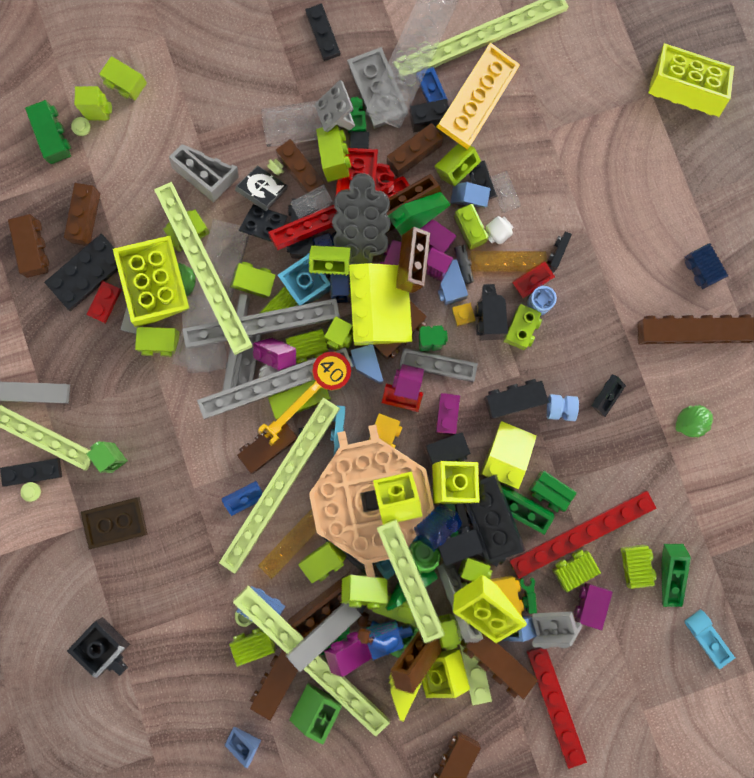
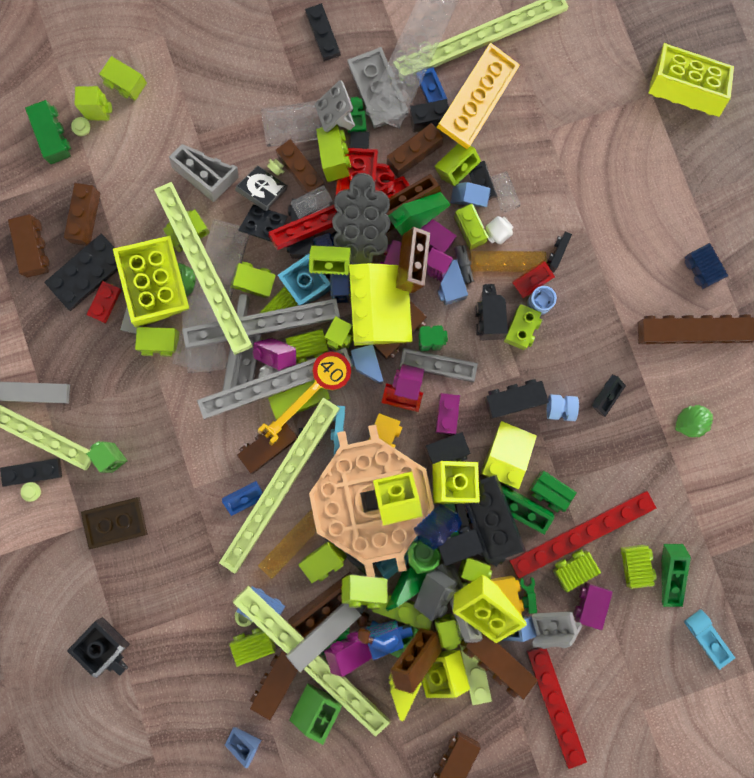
yellowish green plate [377,520,444,643] -> none
yellow plate [452,302,476,326] -> none
none -> dark grey brick [414,569,456,621]

